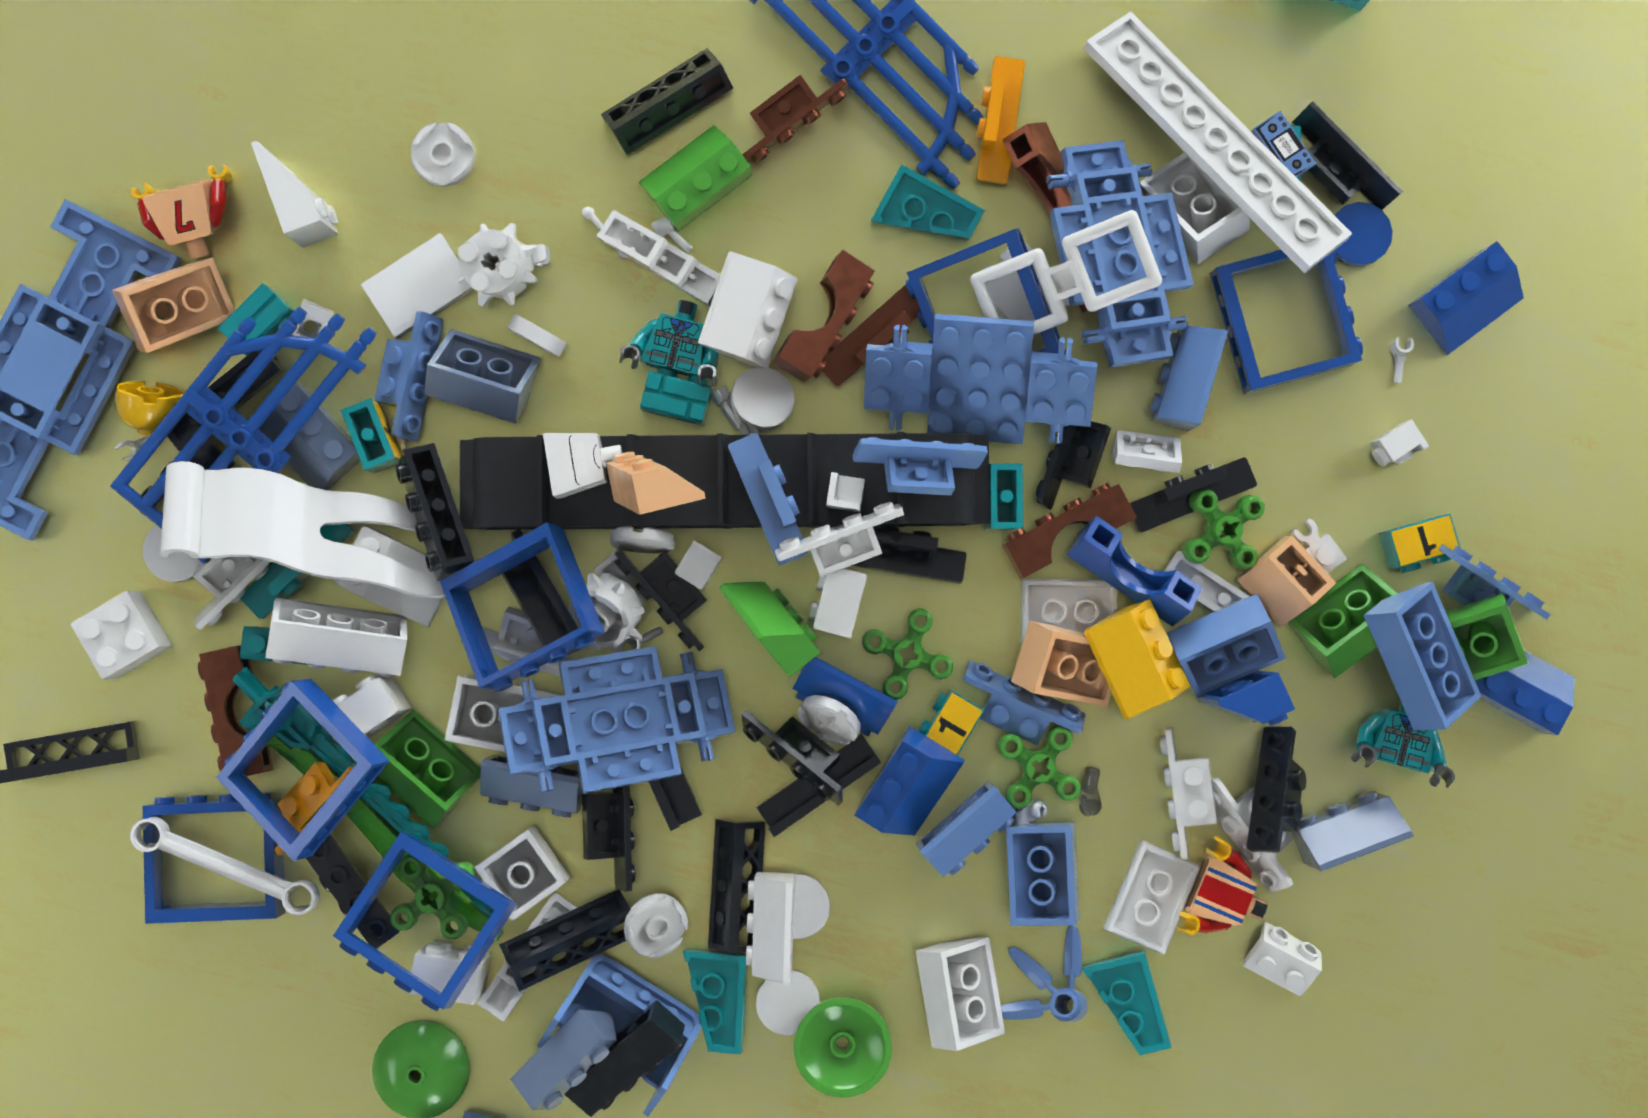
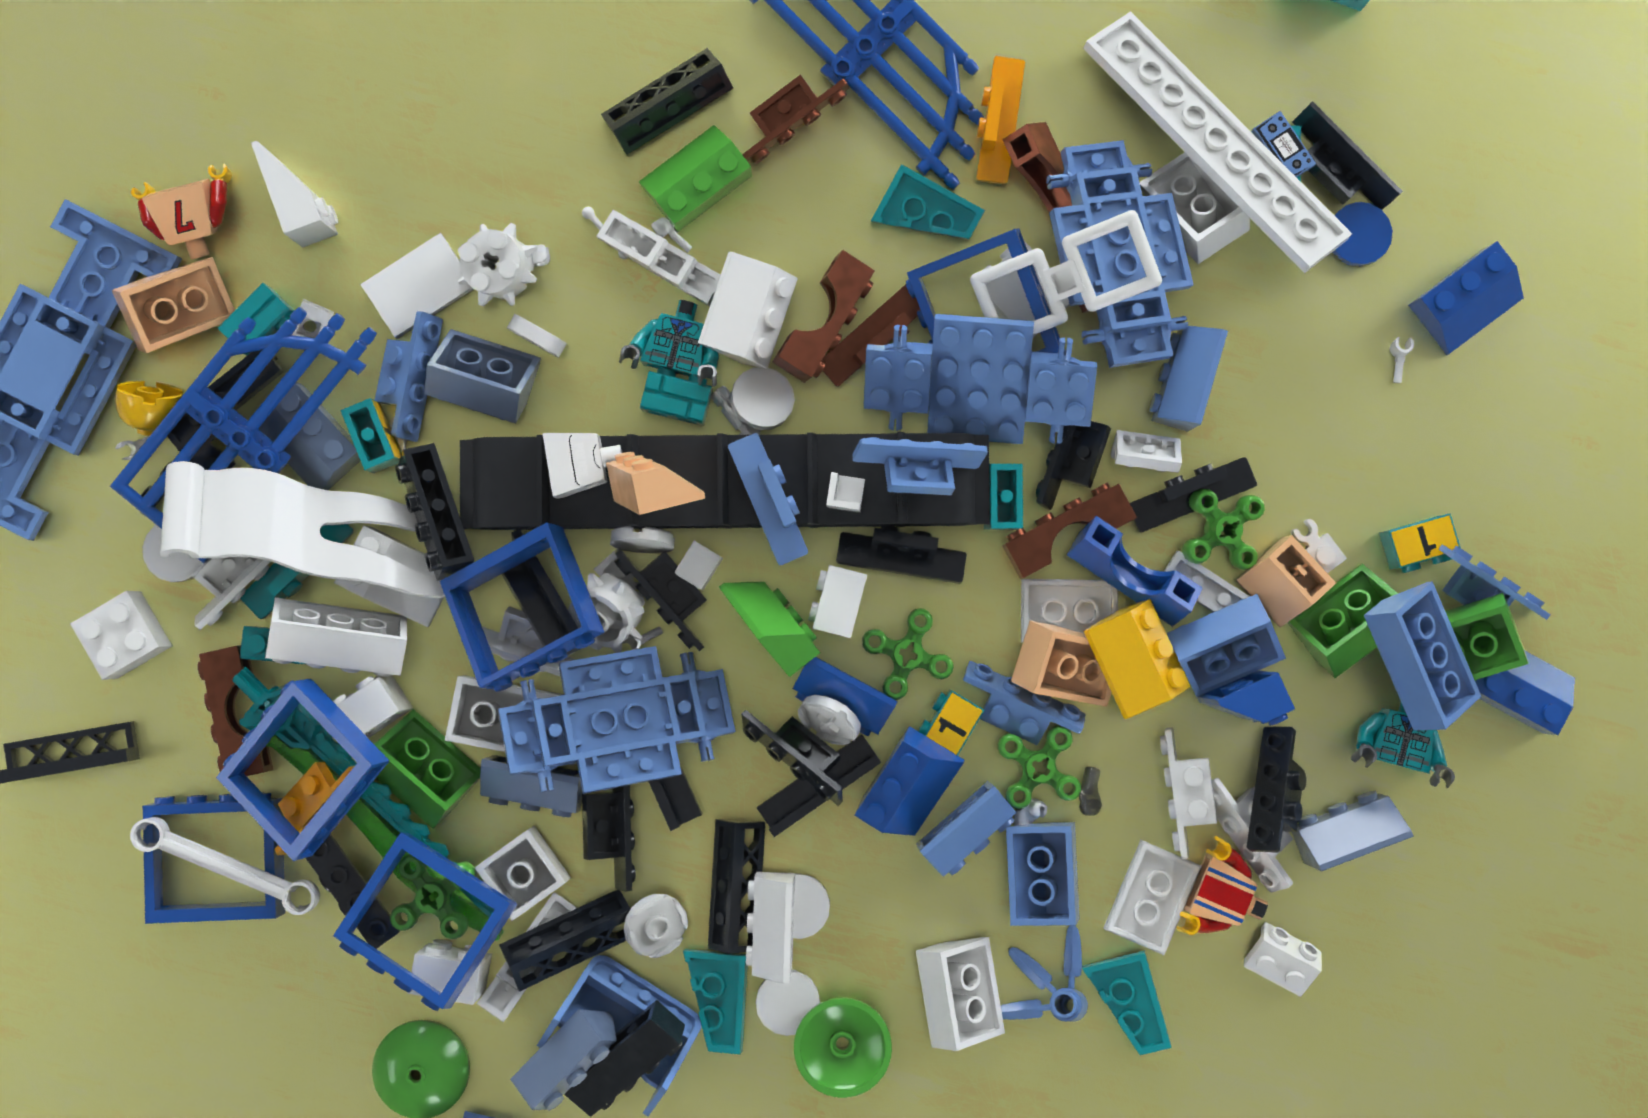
white tile [411,123,475,187] -> none
white bracket [775,502,904,577] -> none
blue window [1209,250,1363,395] -> none
white brick [1370,419,1429,467] -> none

